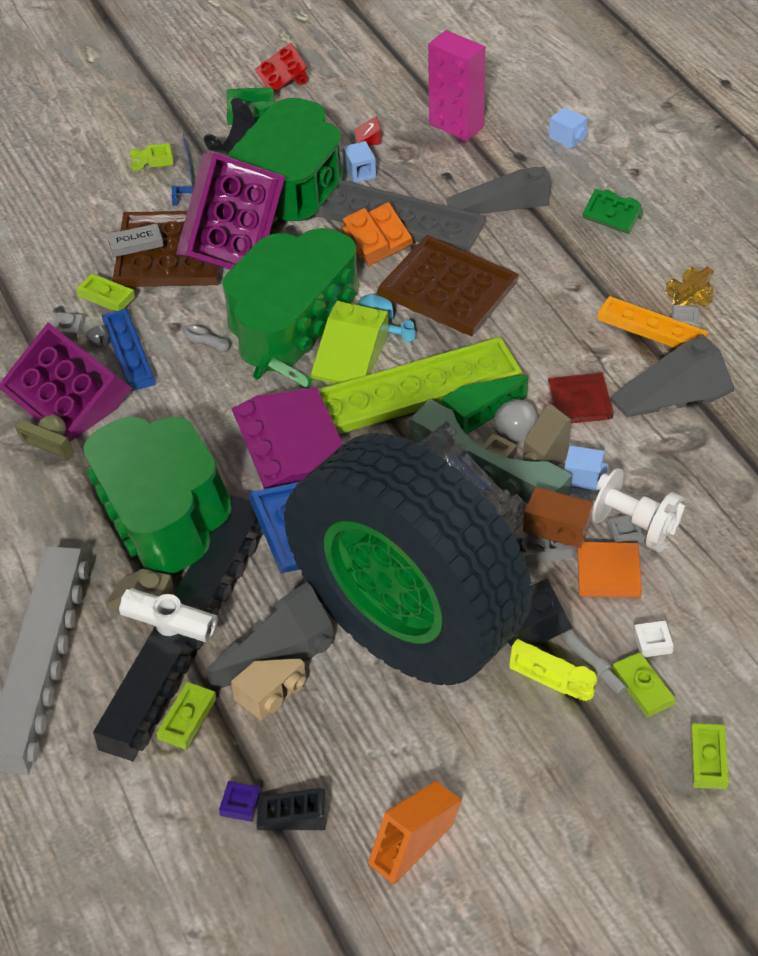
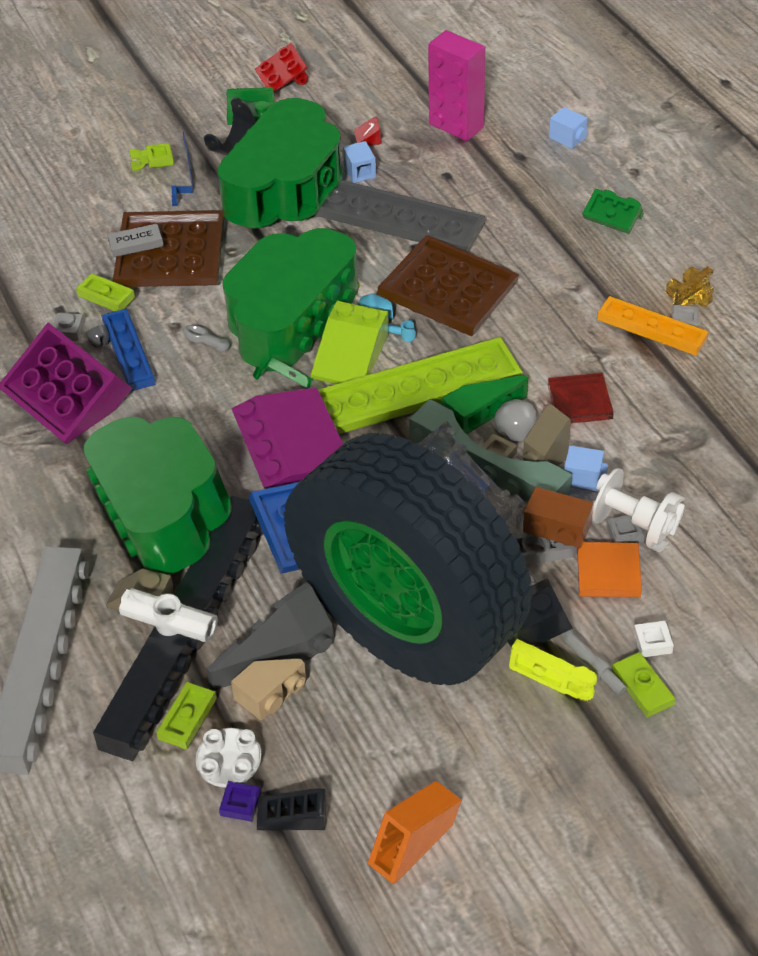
olive tile [14,414,75,459] -> none
magenta slope [176,152,285,270] -> none
orange plate [341,202,413,267] -> none
dark grey wedge [446,166,550,214] -> none
dark grey wedge [610,335,734,417] -> none
lime plate [690,723,729,790] -> none
none -> white dish [196,728,262,787]

